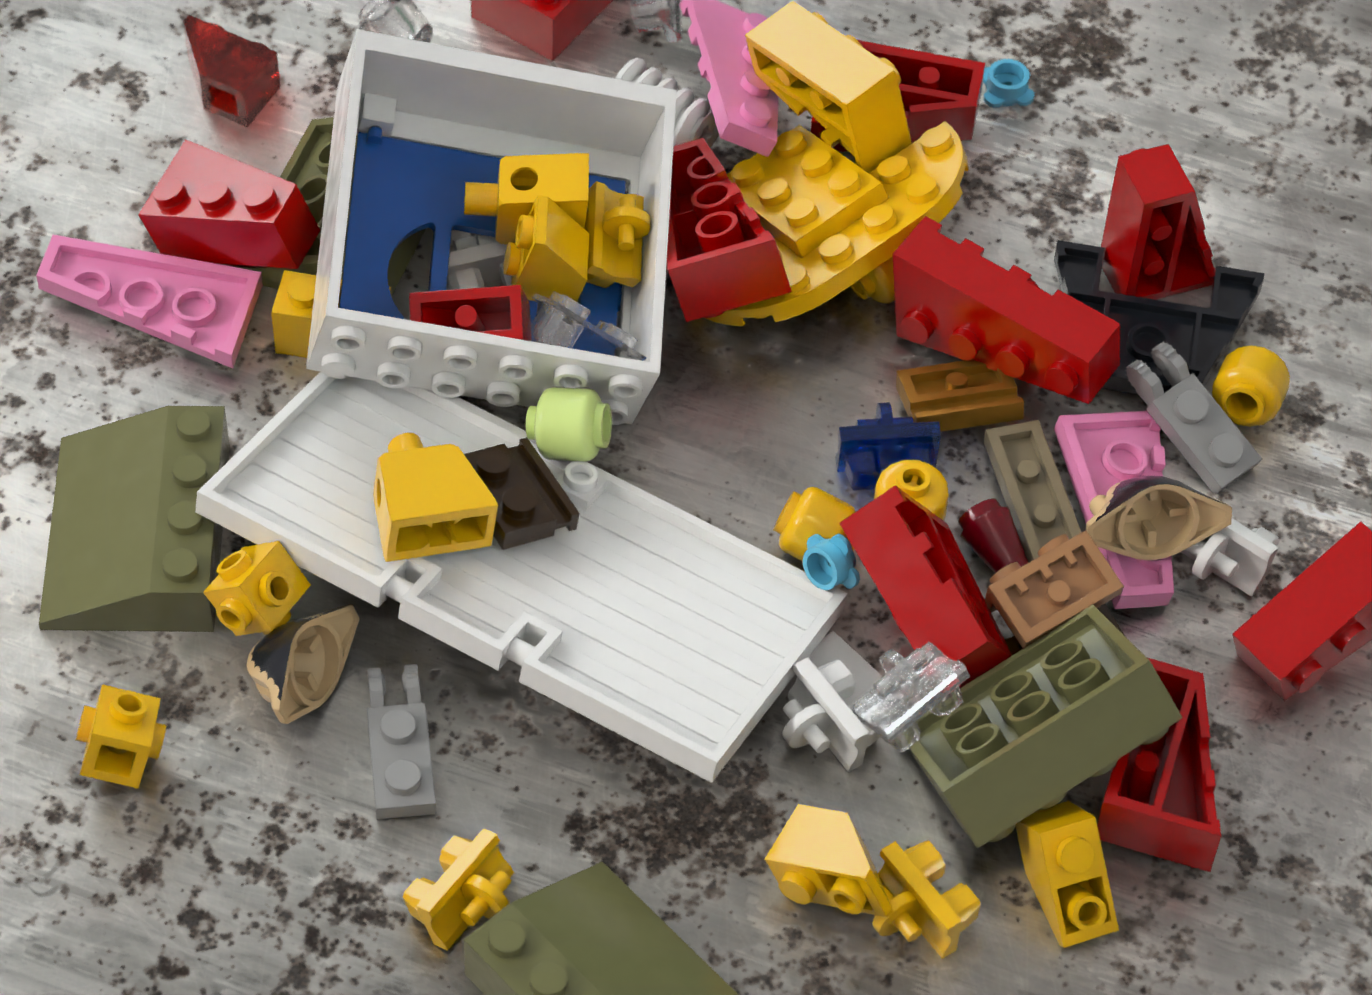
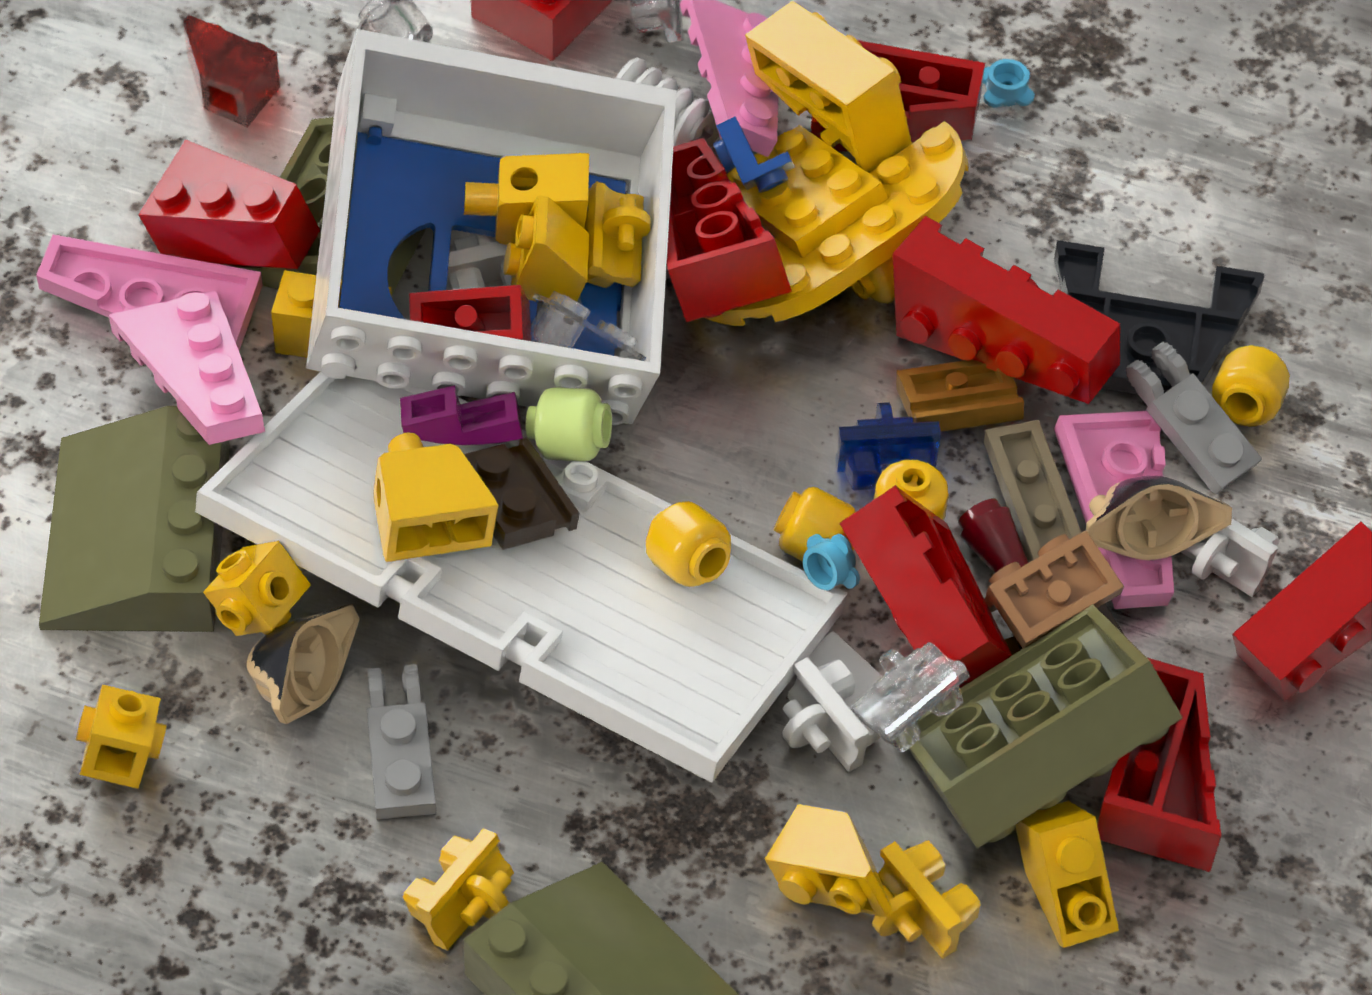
red wedge [1101,144,1215,300] -> none
none -> bright pink wing [108,290,265,445]
none -> magenta slope [400,385,523,445]
none -> yellow head [646,501,731,587]
none -> blue bracket [713,116,795,192]

